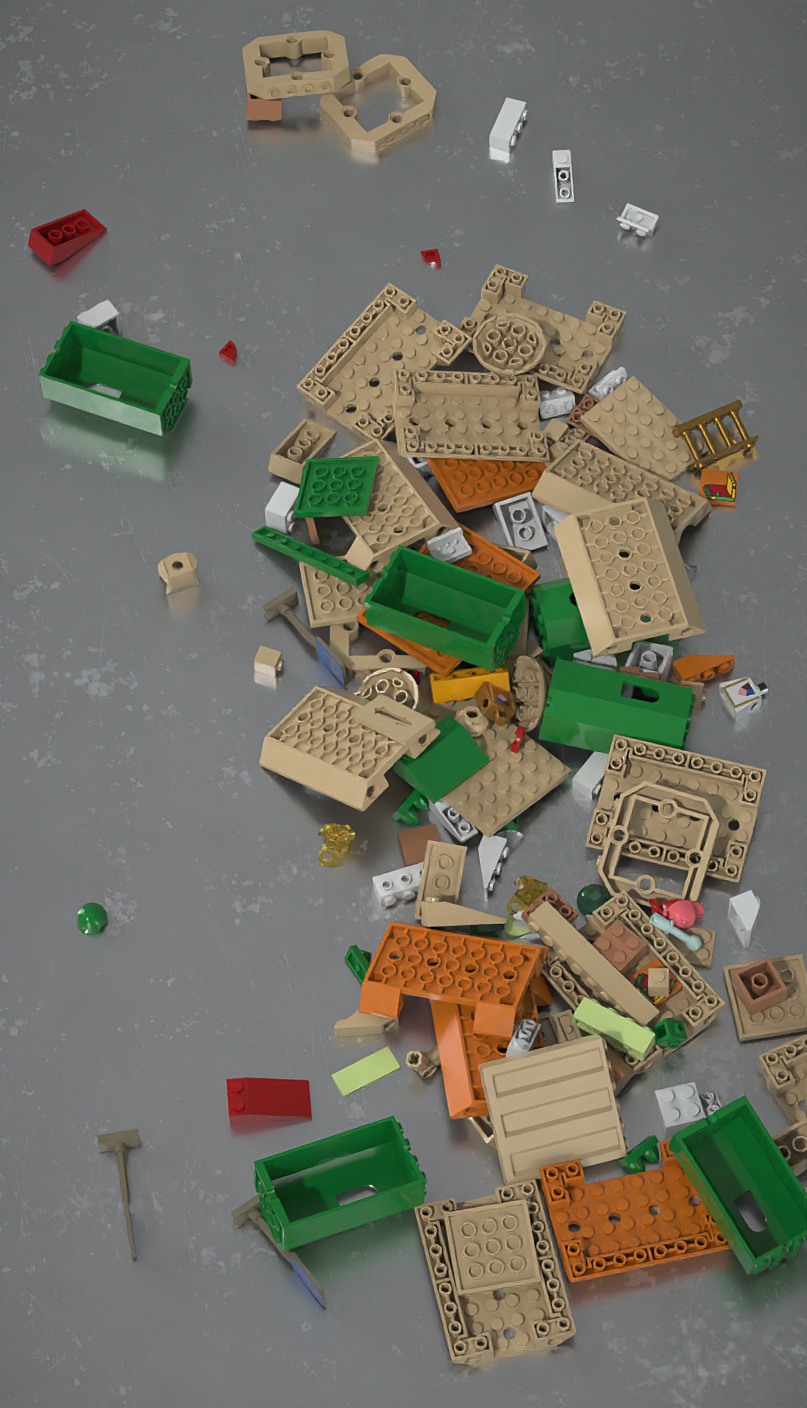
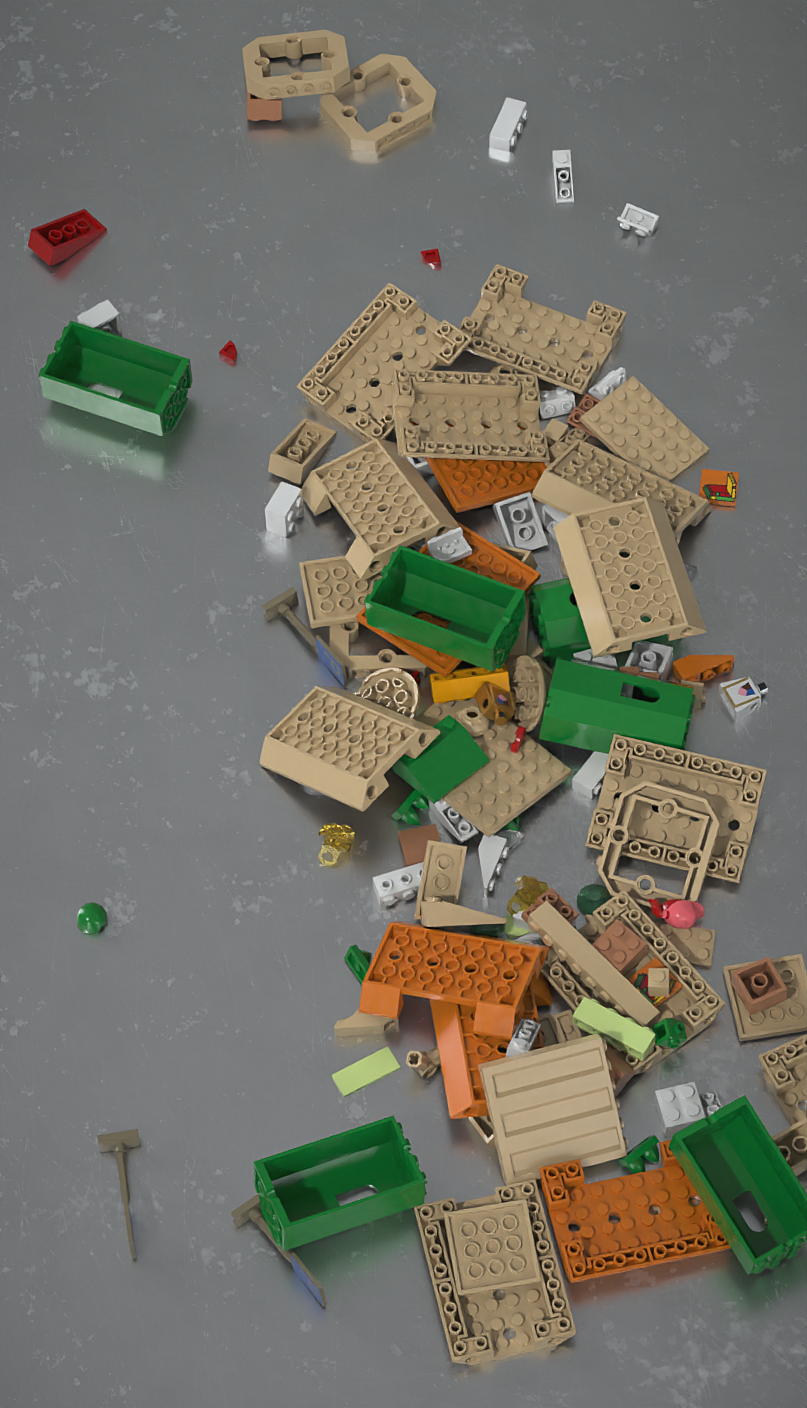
tan piece [158,552,200,595] -> none
red slope [226,1077,312,1126] -> none
green tile [251,526,370,587] -> none
tan brick [253,645,284,677] -> none
green plate [294,456,380,518] -> none
nougat tile [306,517,320,545] -> none
tan piece [353,694,436,747] -> none
tan brick [473,313,546,375] -> none
light aqua pin [649,913,702,951] -> none
pearl gold fence [672,399,759,470] -> none
white slope [728,890,761,949] -> none

